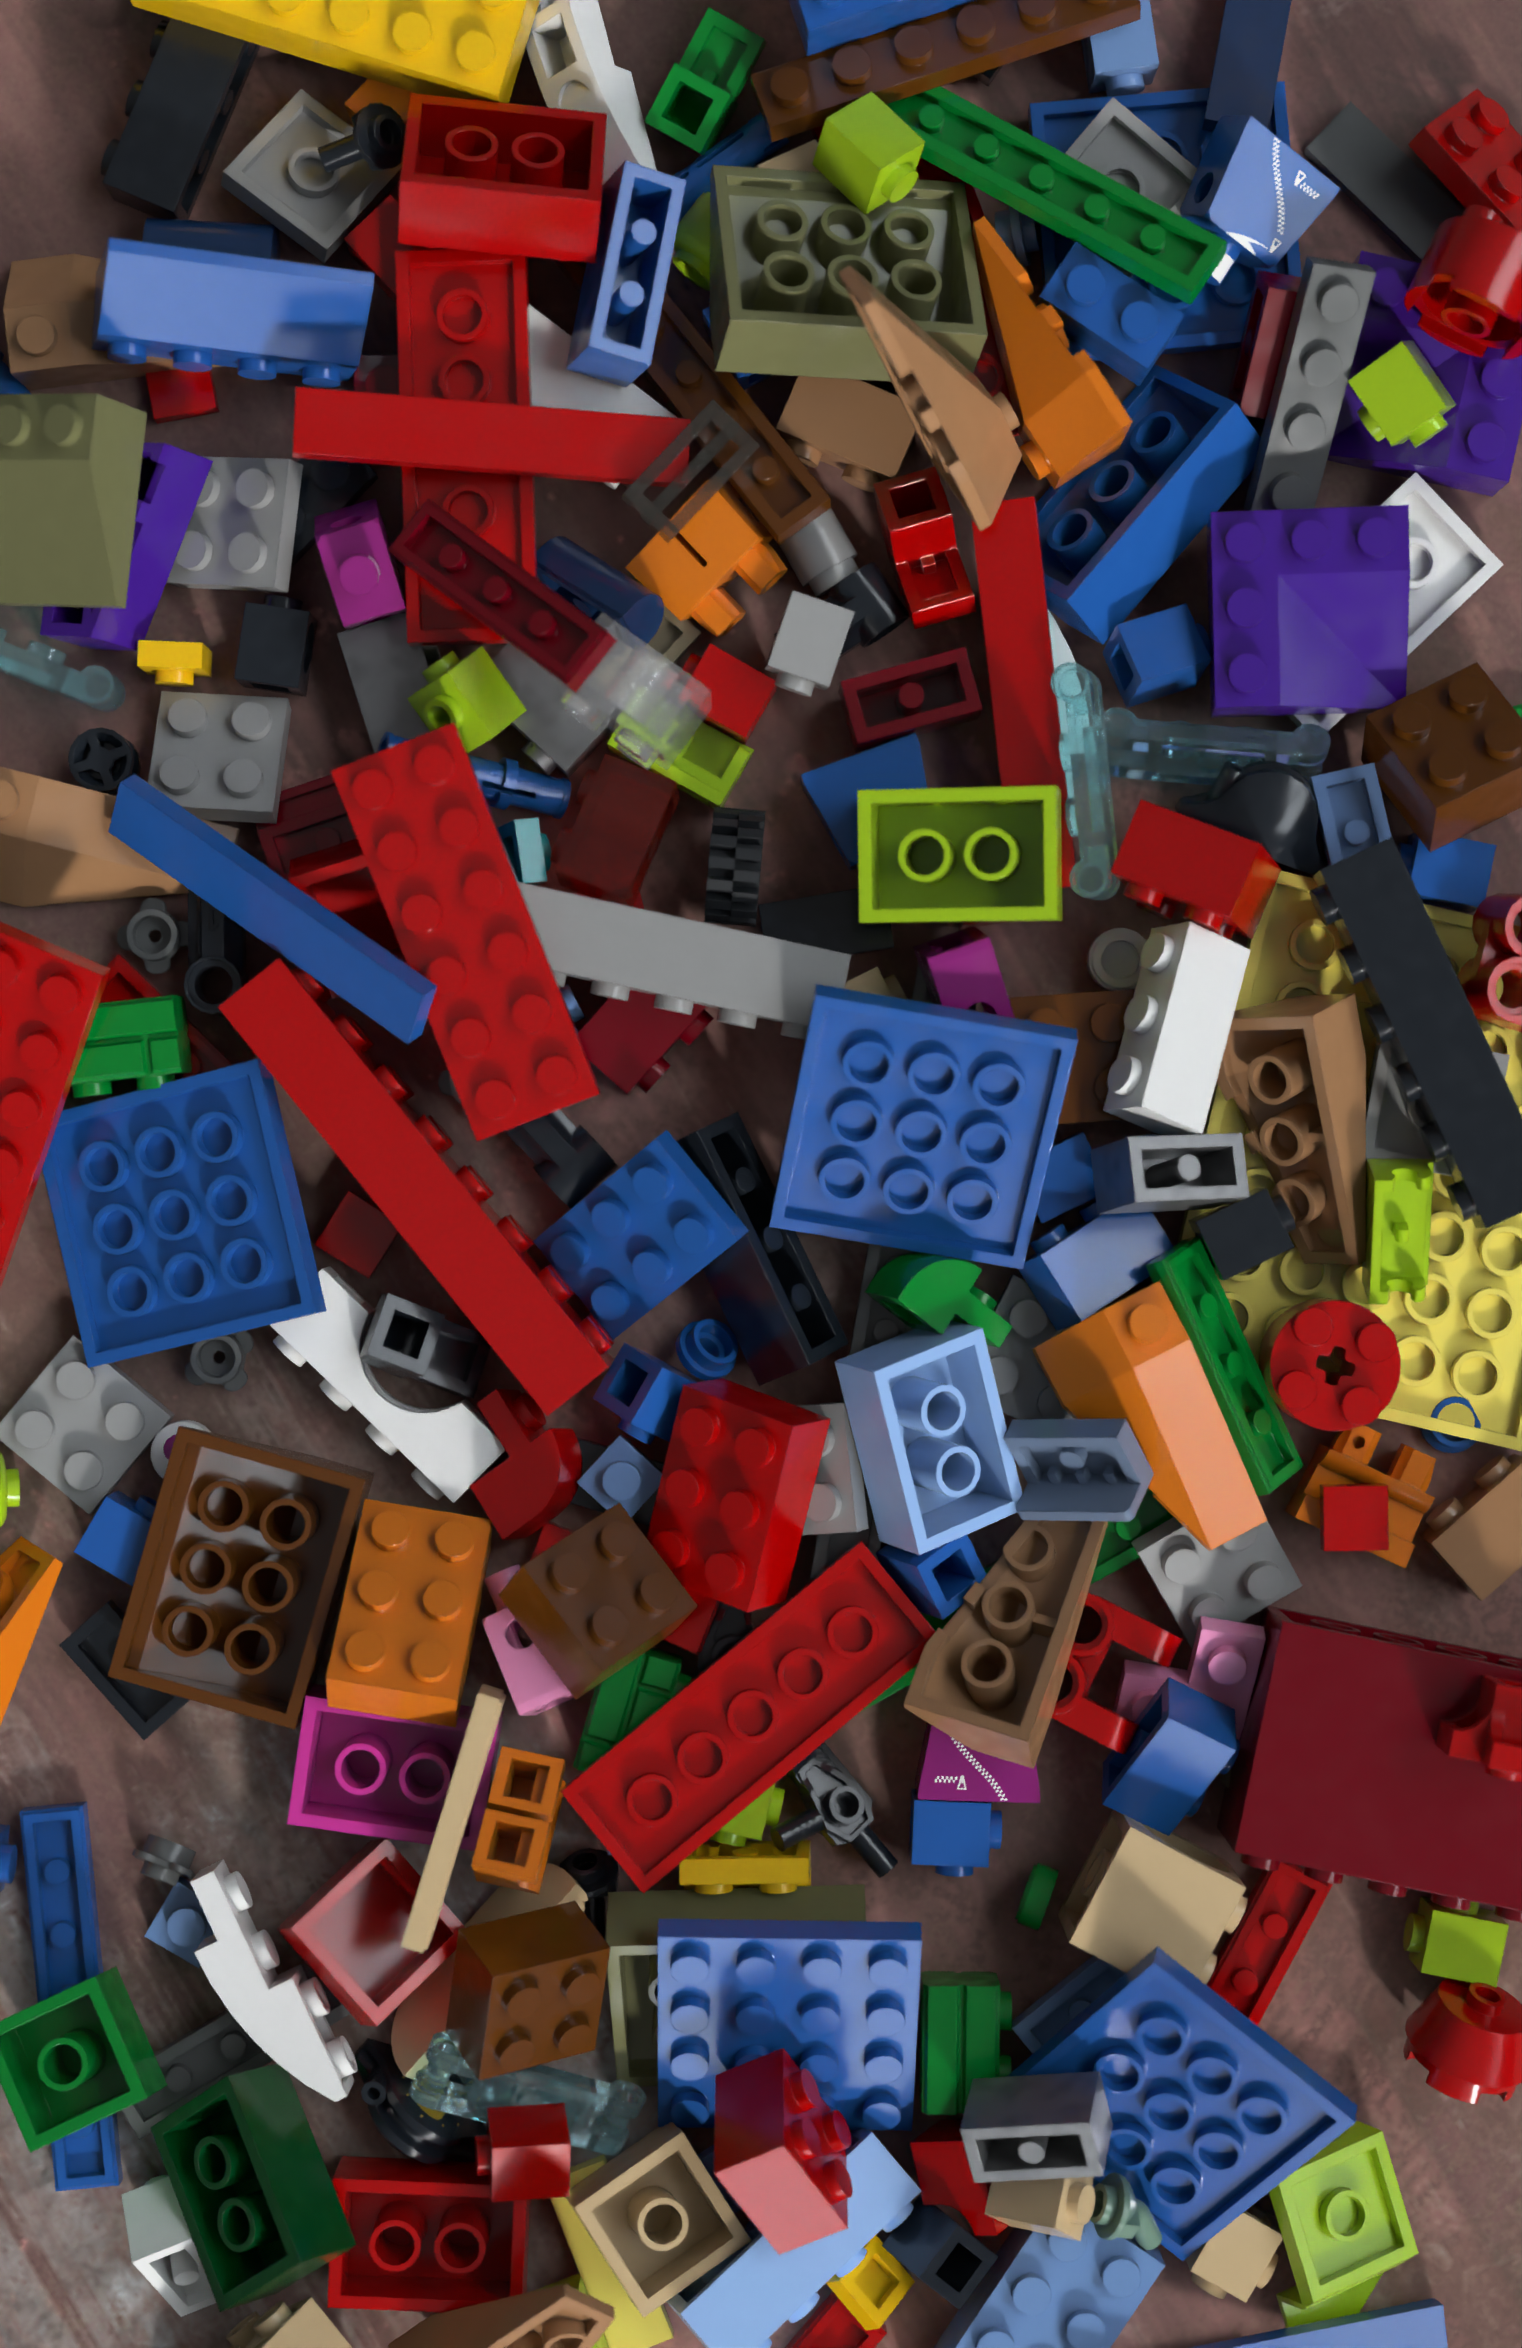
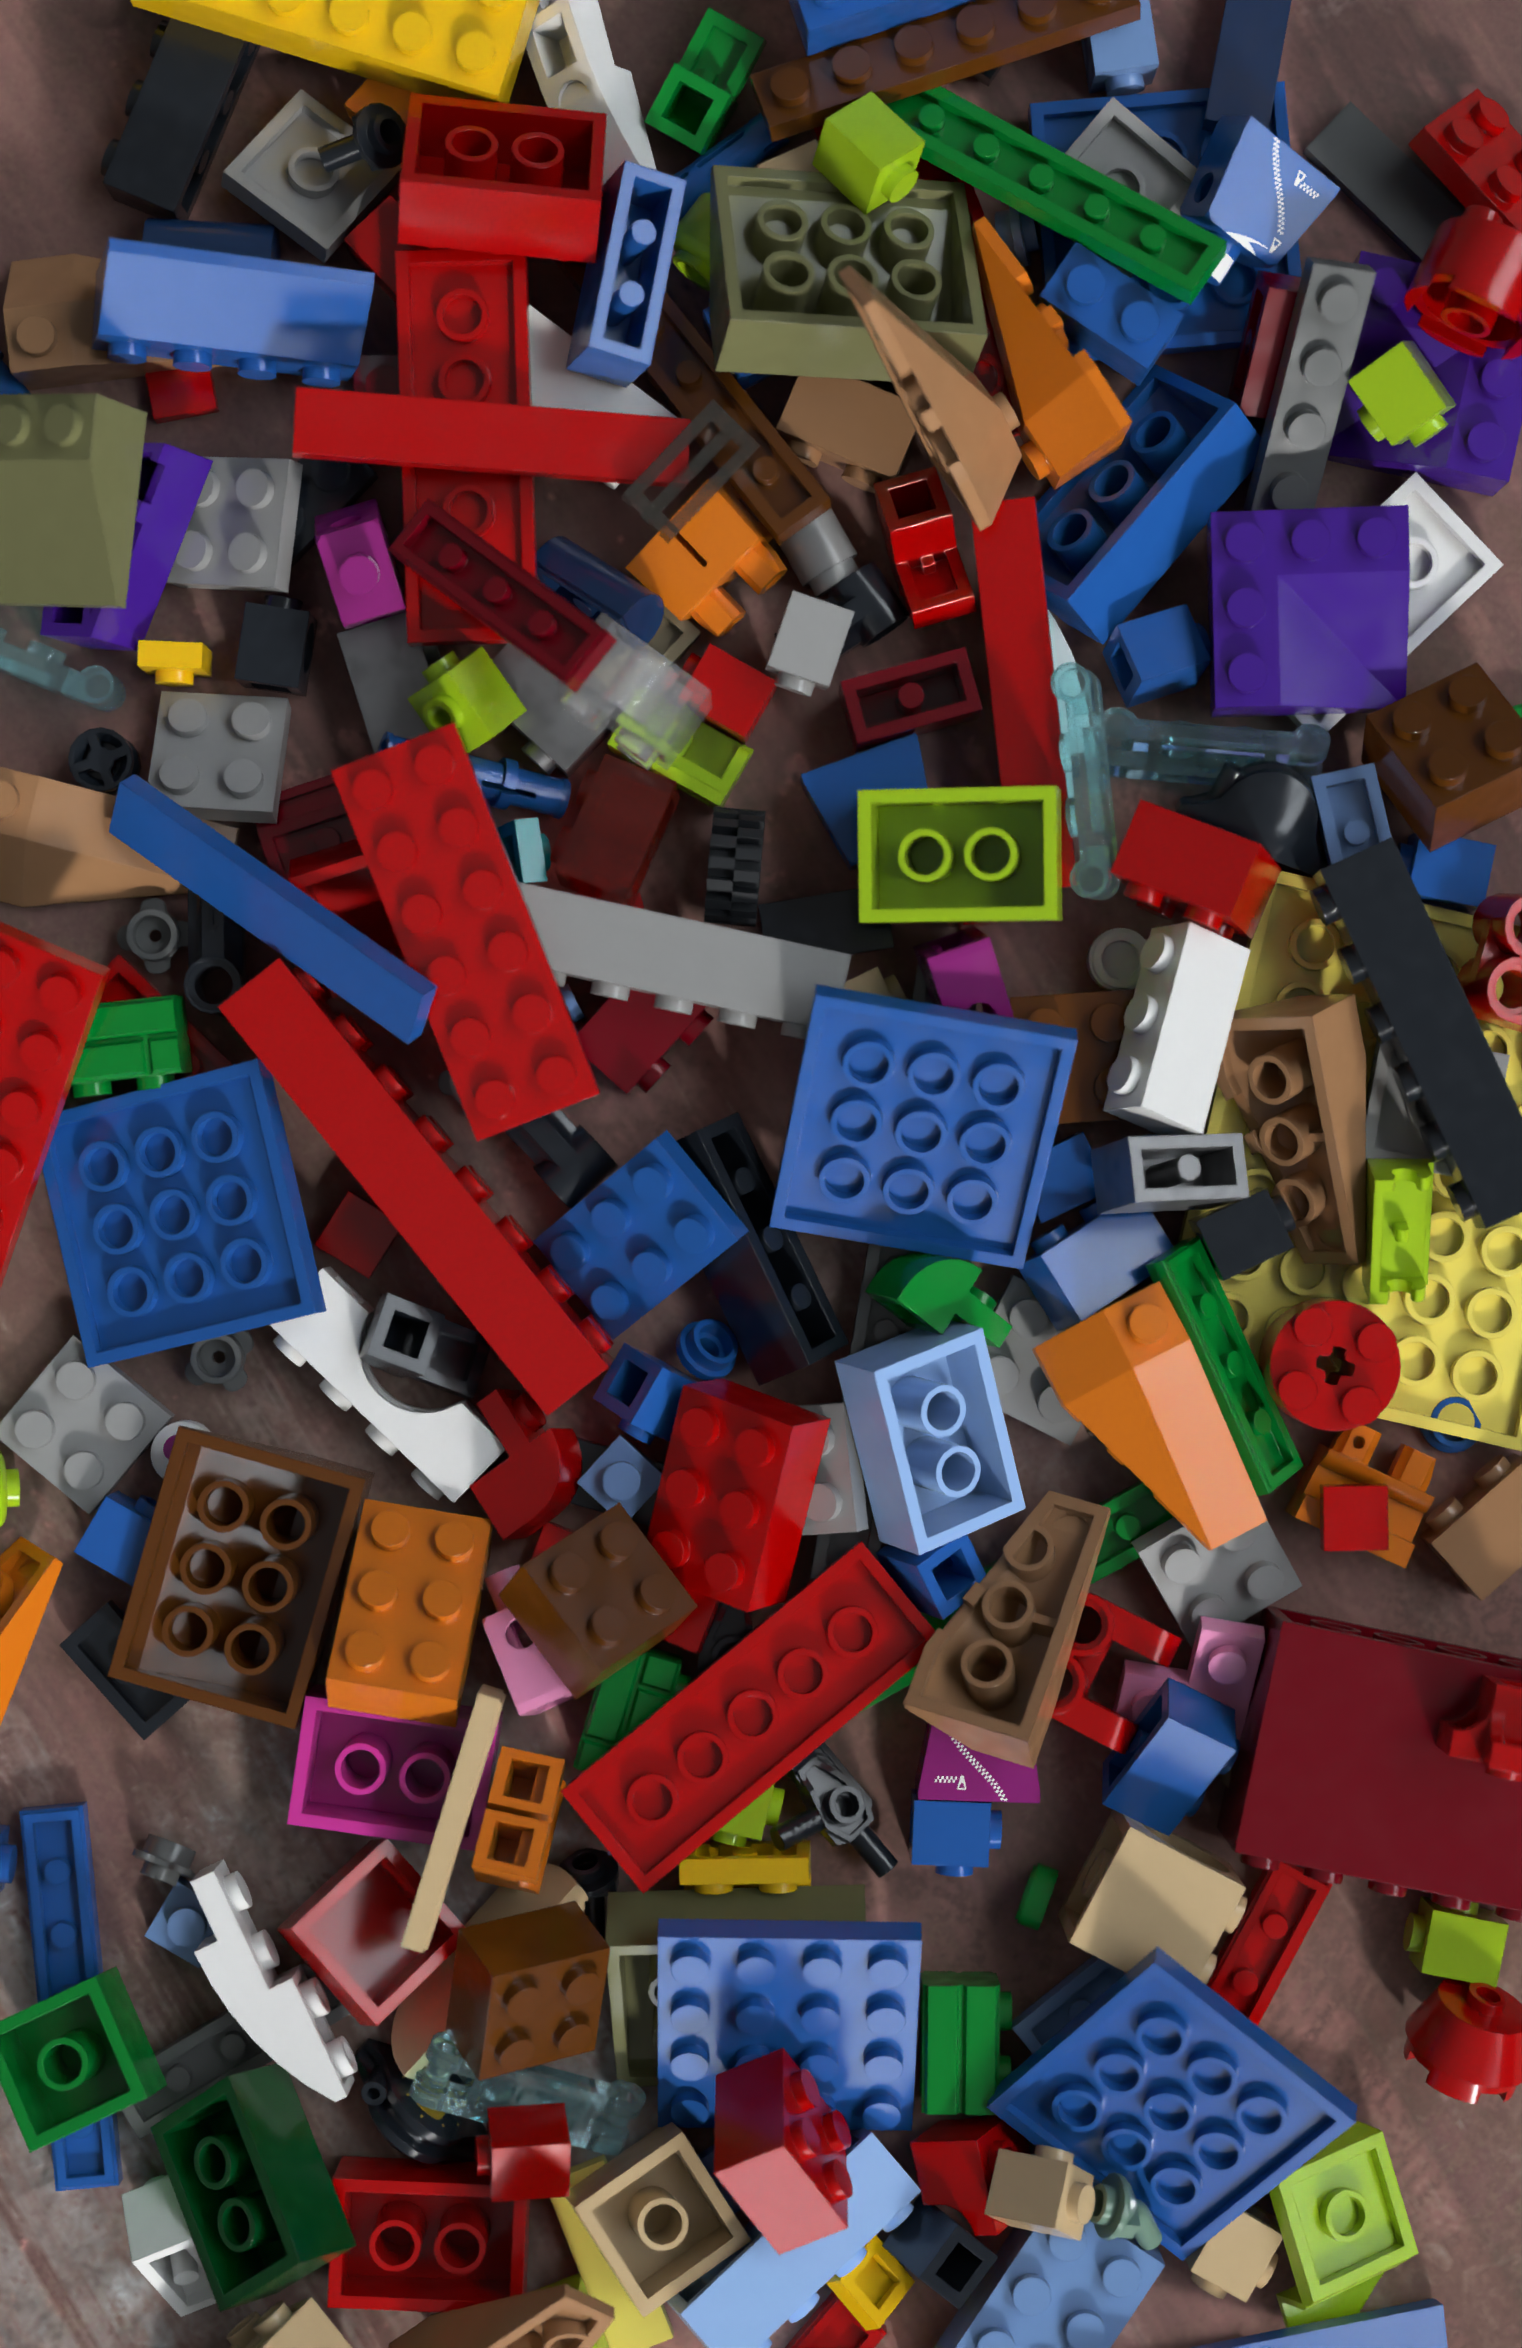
flat silver brick [960,2071,1113,2183] -> none
sand blue bracket [1003,1419,1154,1522] -> none

